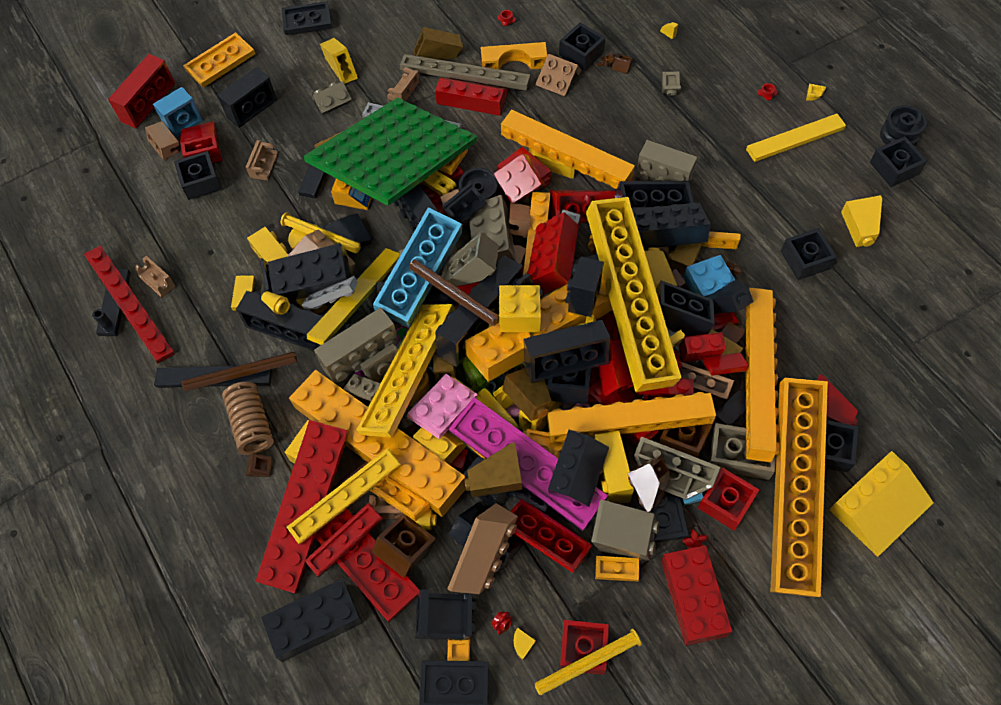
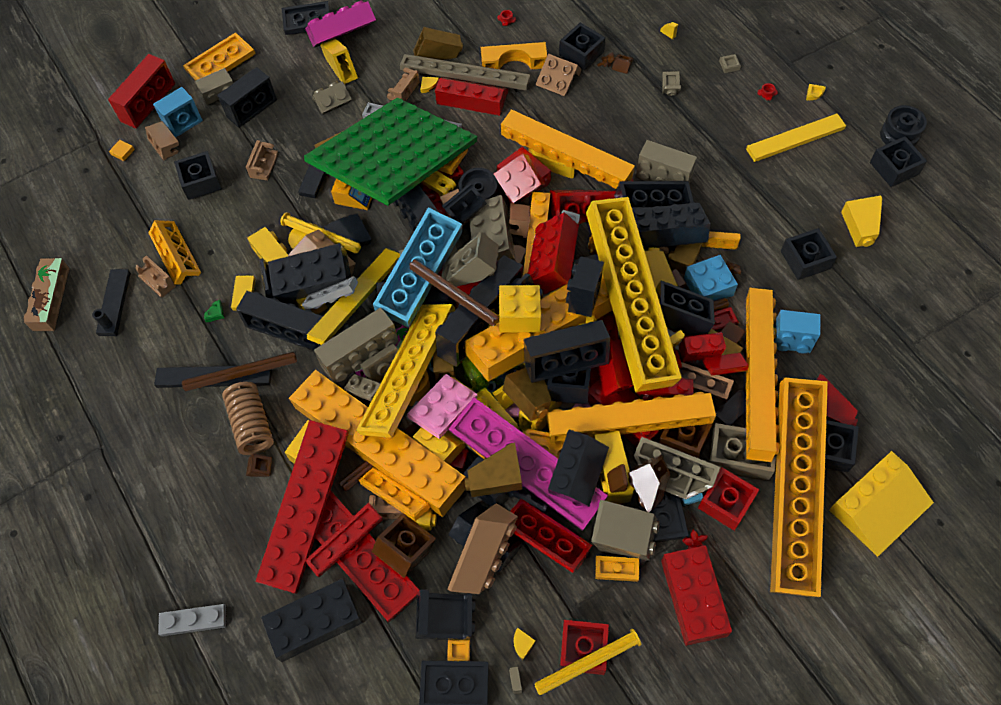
red plate [84,245,175,364] -> none
red slope [180,121,223,163] -> none
yellow cone [261,291,290,315] -> none
yellow tile [287,448,401,544] -> none
red plate [492,611,512,635] -> none
black slope [707,279,754,314] -> none
none -> medium nougat brick [24,258,69,331]
none -> light orange tile [109,140,135,161]
none -> light orange fence [149,220,201,284]
none -> light grey plate [158,604,226,636]
none -> dark tan brick [195,68,233,105]
none -> green tile [204,300,224,323]
none -> dark pink brick [305,0,376,47]
none -> yellow tile [420,77,439,93]
none -> dark tan tile [509,667,522,694]
none -> reddish brown slope [607,464,628,493]
none -> dark tan tile [719,54,741,73]
none -> dark azure brick [773,310,820,353]

